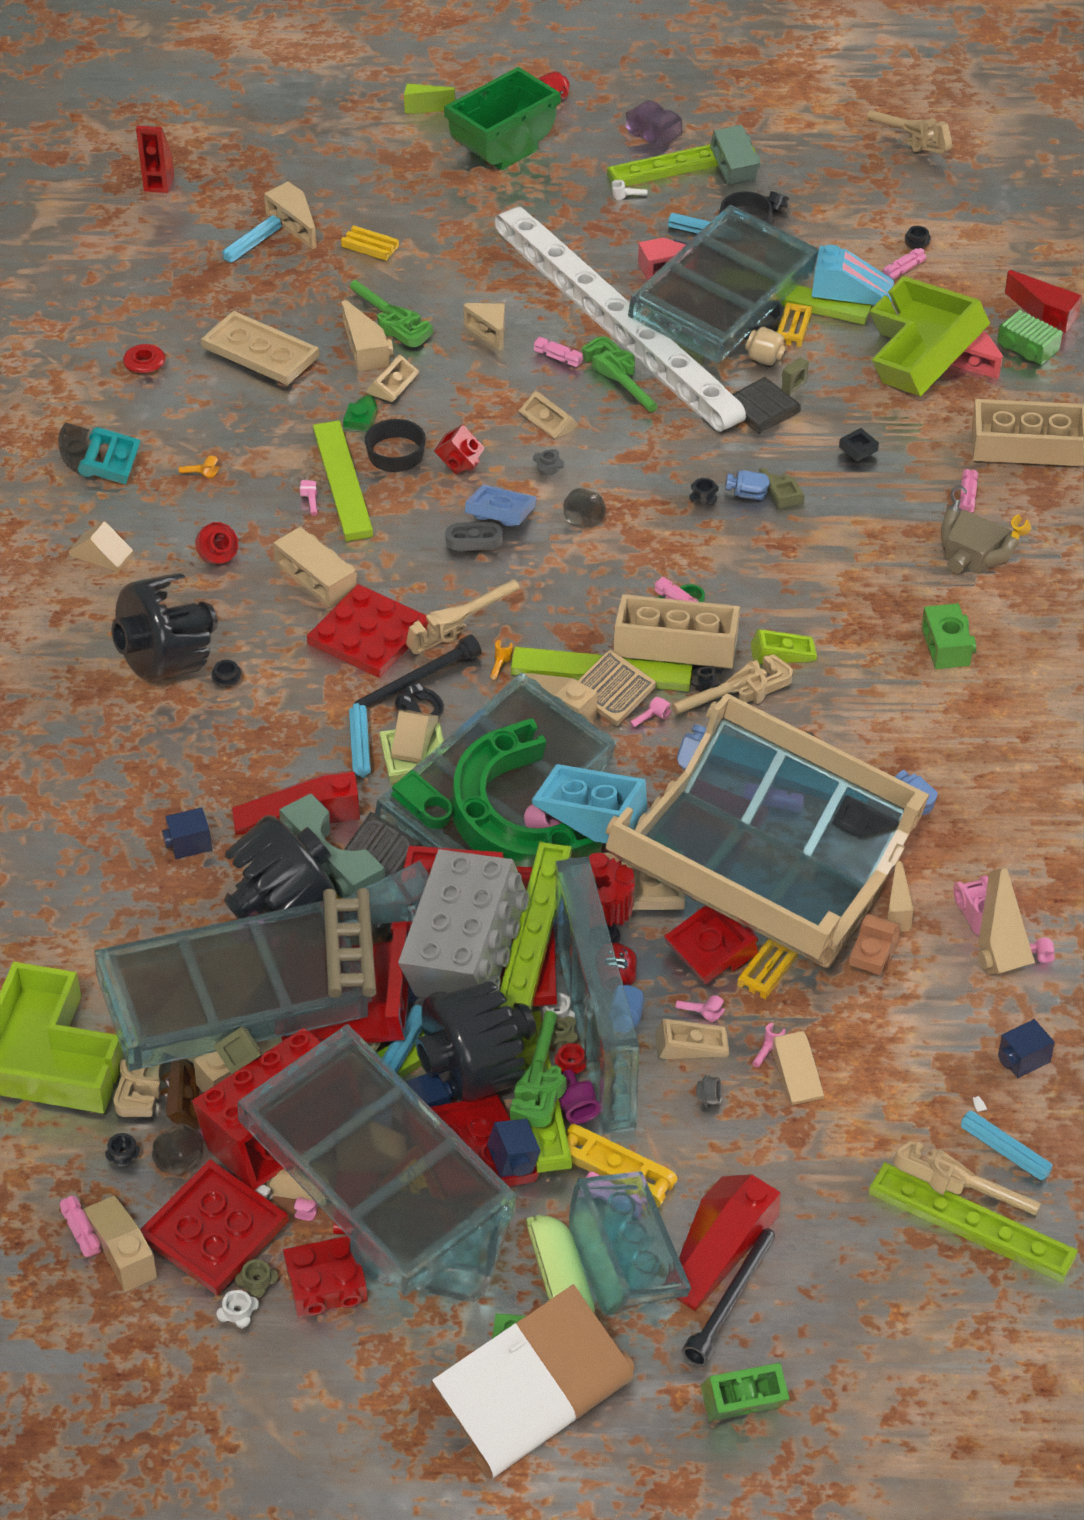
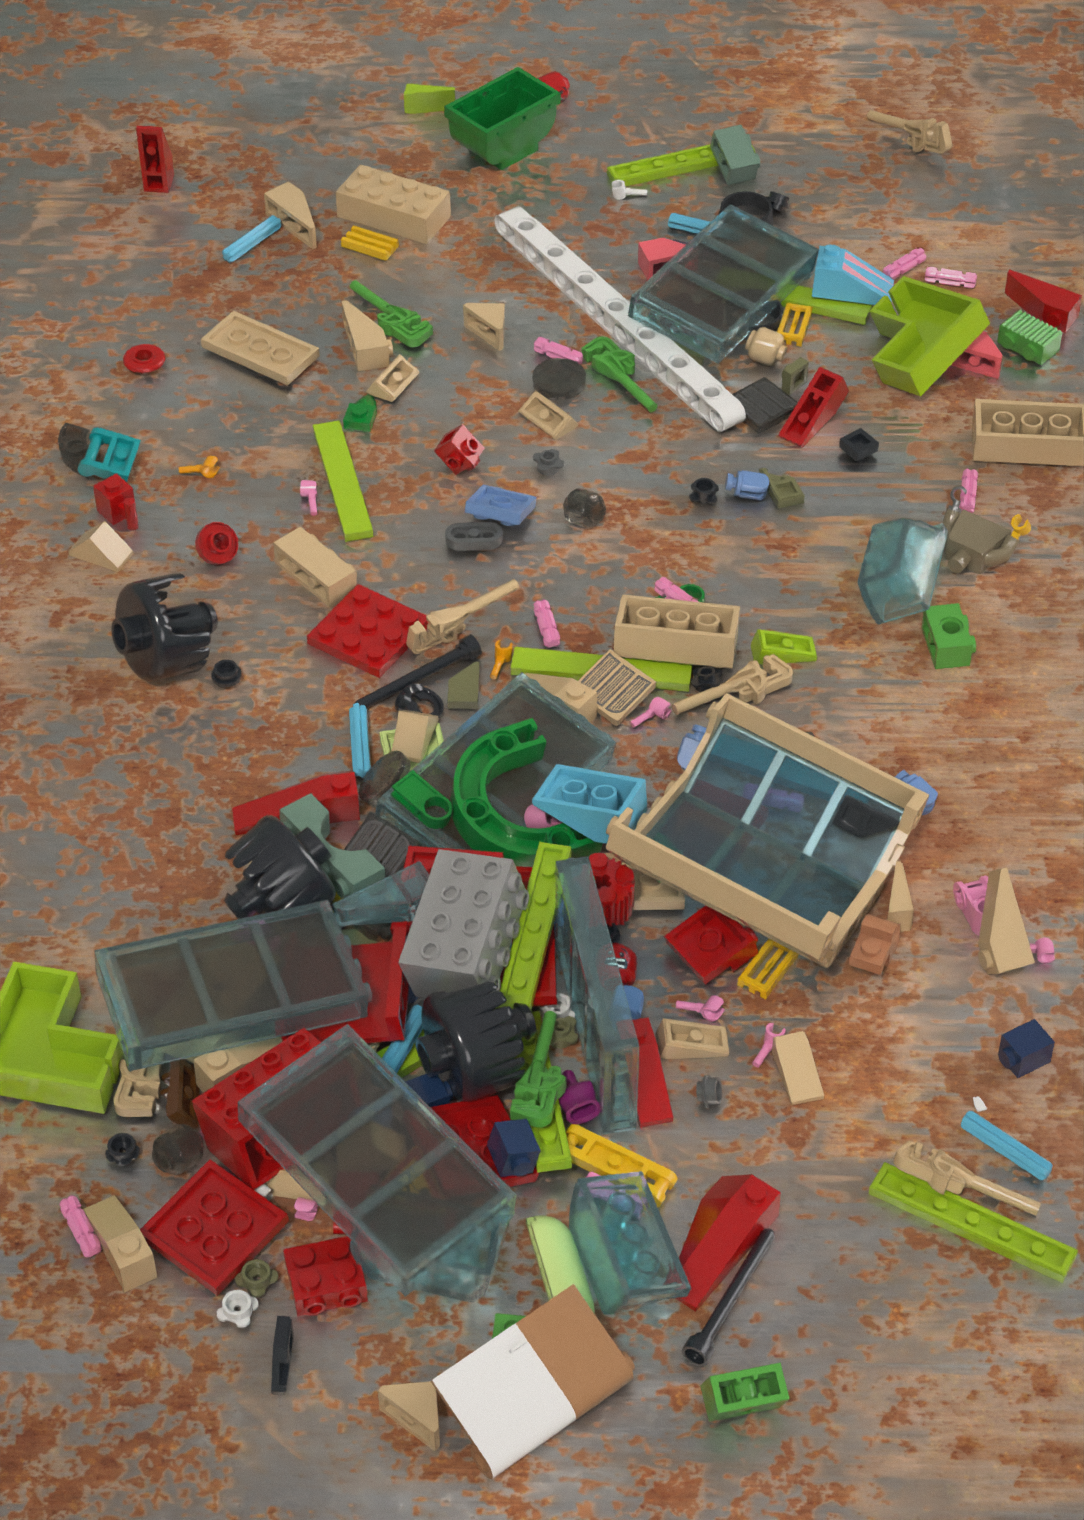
dark blue brick [162,807,212,860] -> none
olive plate [214,1026,263,1074] -> none
dark tan bar [323,888,376,998] -> none
black tyre [365,419,426,472] -> none
red plate [554,1043,588,1074] -> none
clear purple brick [626,100,682,147] -> none
black plate [905,225,931,249] -> none
none -> red brick [93,473,139,530]
none -> black tile [271,1316,294,1395]
none -> tan brick [336,164,451,244]
none -> clear smoke tile [358,750,411,807]
none -> tan slope [378,1381,440,1451]
none -> olive tile [447,662,480,709]
none -> clear smoke tile [532,358,586,400]
none -> bright pink axle [533,599,560,648]
none -> red slope [615,1017,673,1128]
none -> red slope [778,367,849,448]
none -> clear light blue windscreen [858,518,948,625]
none -> bright pink axle [925,267,977,289]

